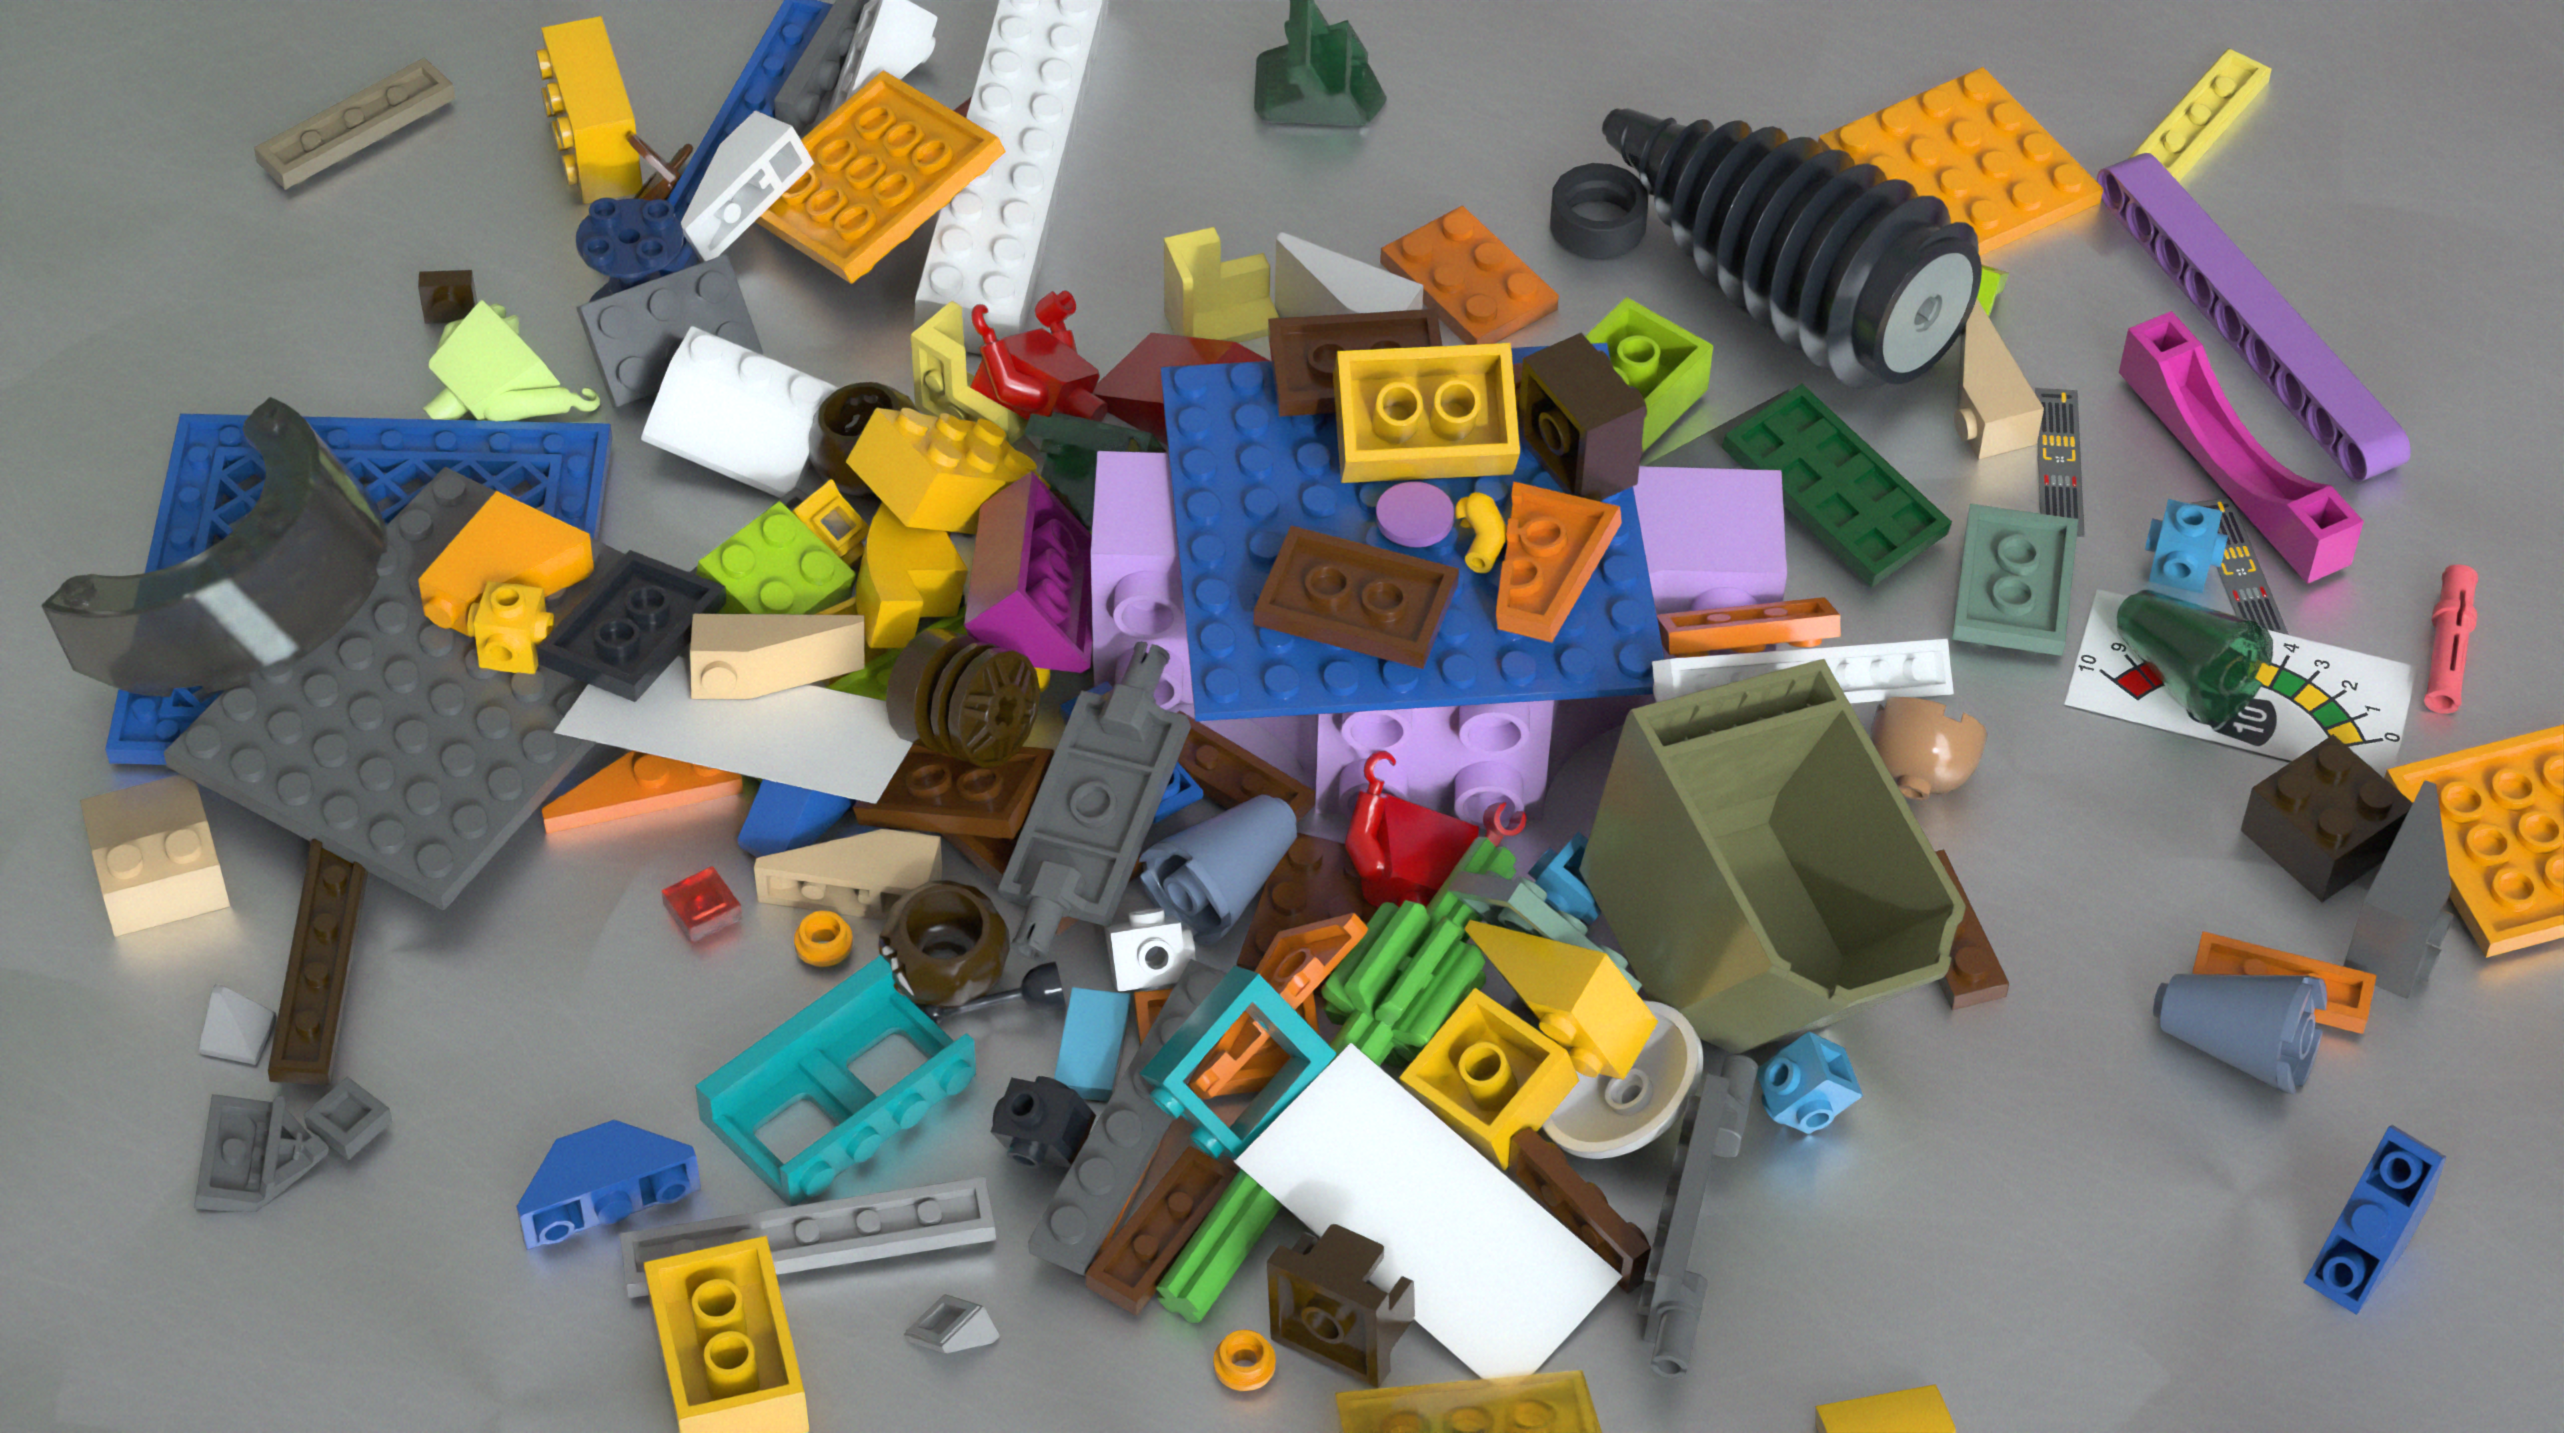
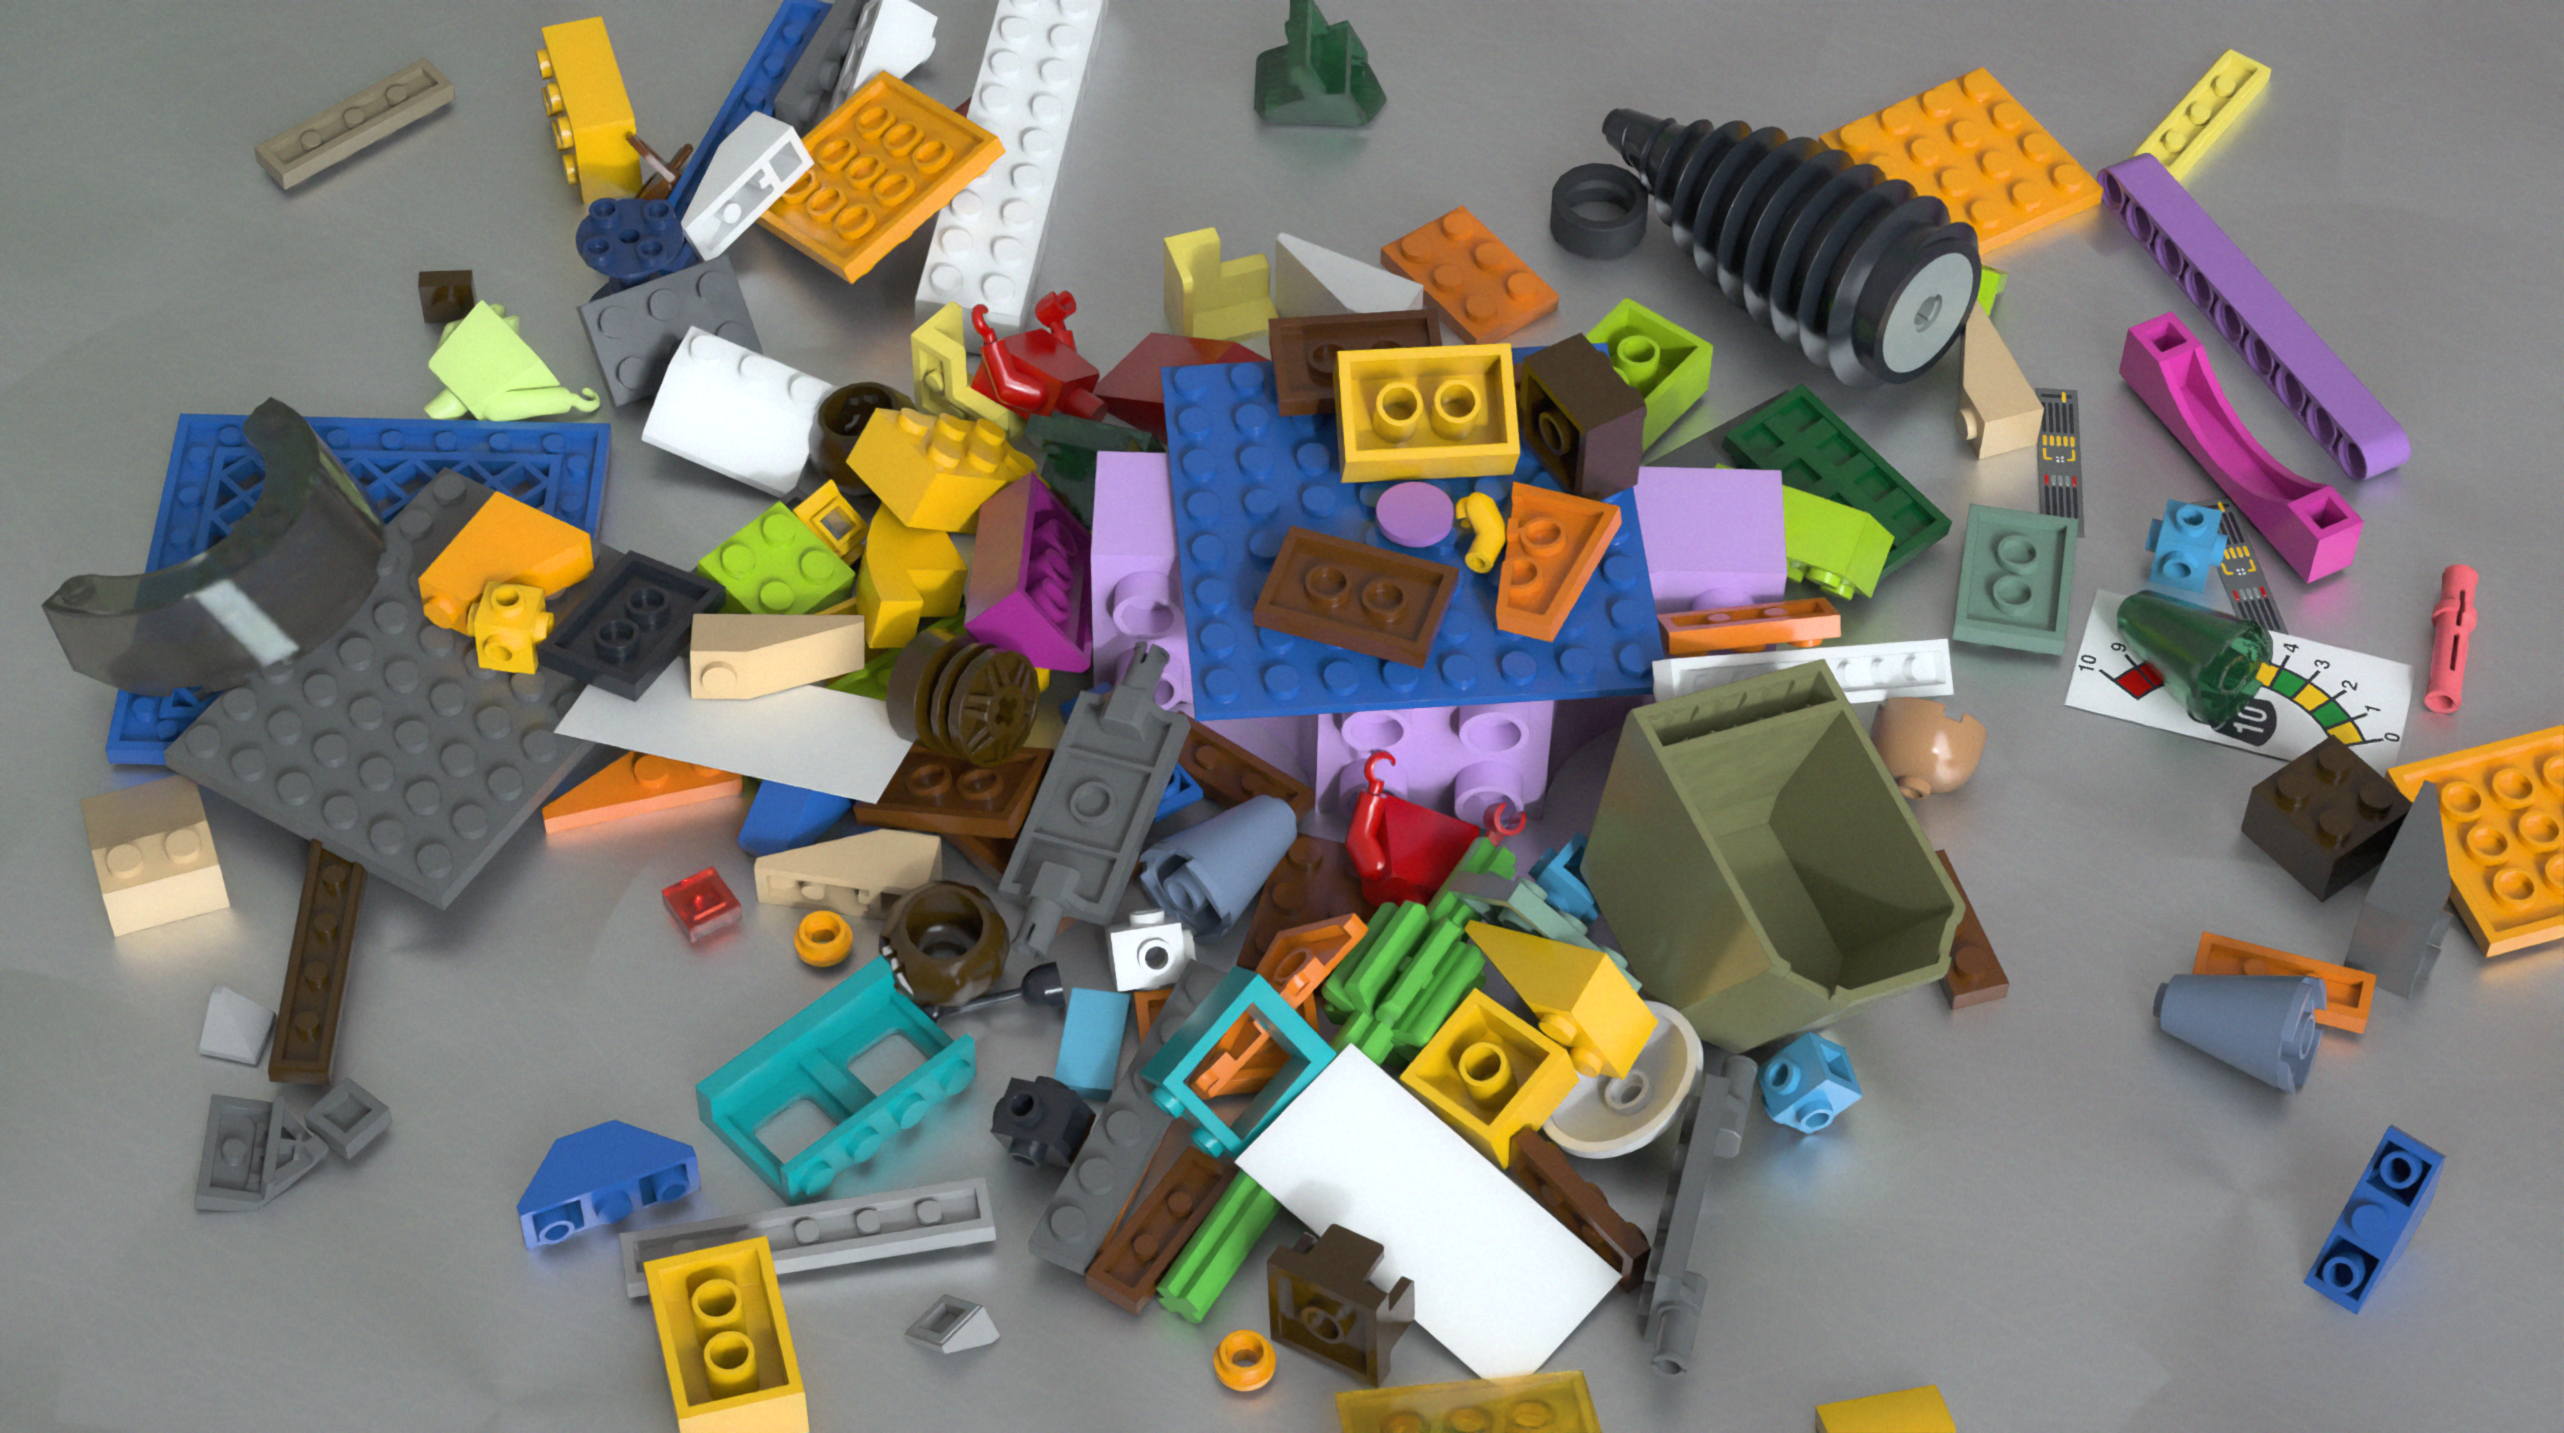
none -> lime brick [1715,463,1895,601]

